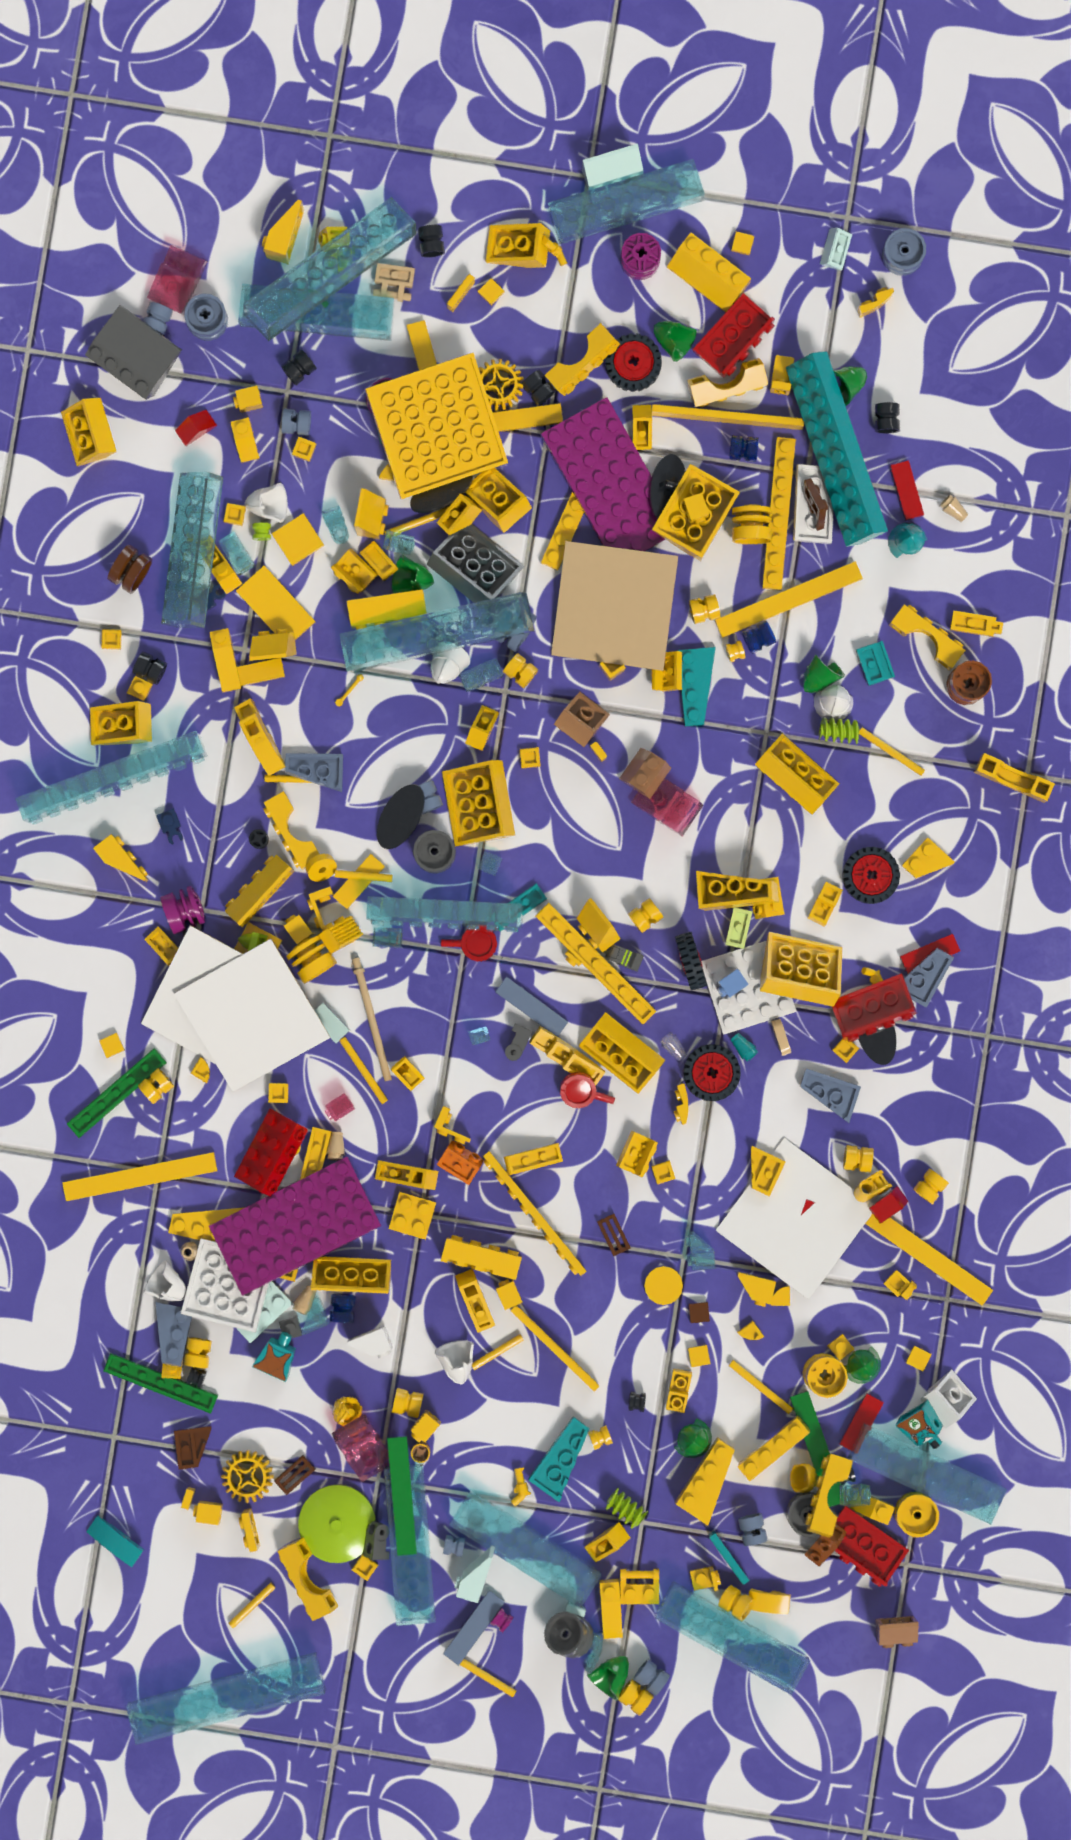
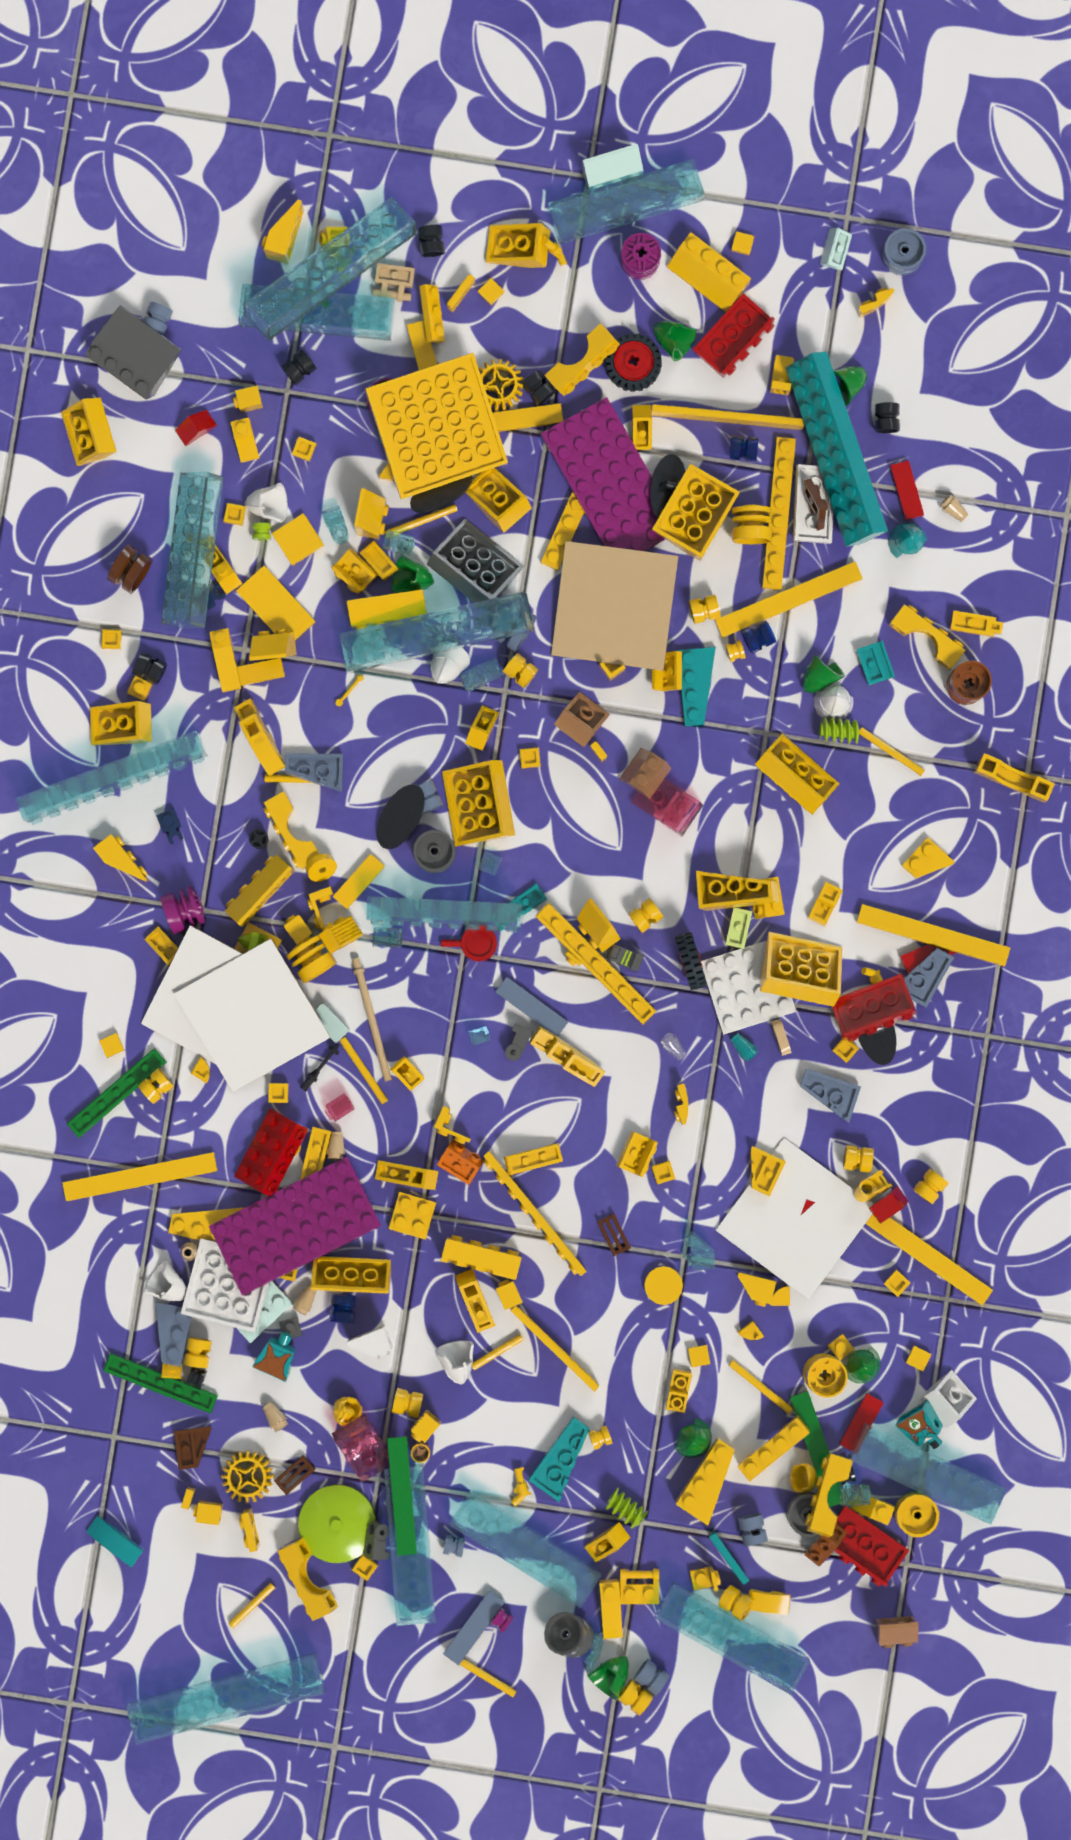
clear pink slope [147,245,208,314] -> none
sand blue wheel [184,294,228,341] -> none
clear light blue slope [218,531,255,576] -> none
sand blue wheel [282,408,311,436] -> none
clear light blue slope [301,1296,331,1335] -> none
yellow bar [335,870,393,882] -> none
yellow slope [436,493,482,535] -> none
light aqua slope [454,1546,495,1603] -> none
piece [560,1072,615,1108] -> none
light aqua tile [565,1601,586,1617] -> none
yellow slope [579,1012,665,1094] -> none
black wheel [628,1391,646,1412] -> none
yellow brick [683,493,709,525] -> none
wheel [683,1044,741,1101] -> none
yellow arch [687,358,768,407] -> none
reddish brown tile [689,1302,710,1323] -> none
medium blue brick [716,969,749,999] -> none
wheel [842,847,900,904] -> none
yellow tile [900,1281,917,1300] -> none
none -> tan cone [262,1402,288,1432]
none -> black piece [300,1043,340,1092]
none -> yellow plate [419,284,445,344]
none -> yellow tile [857,904,1010,967]

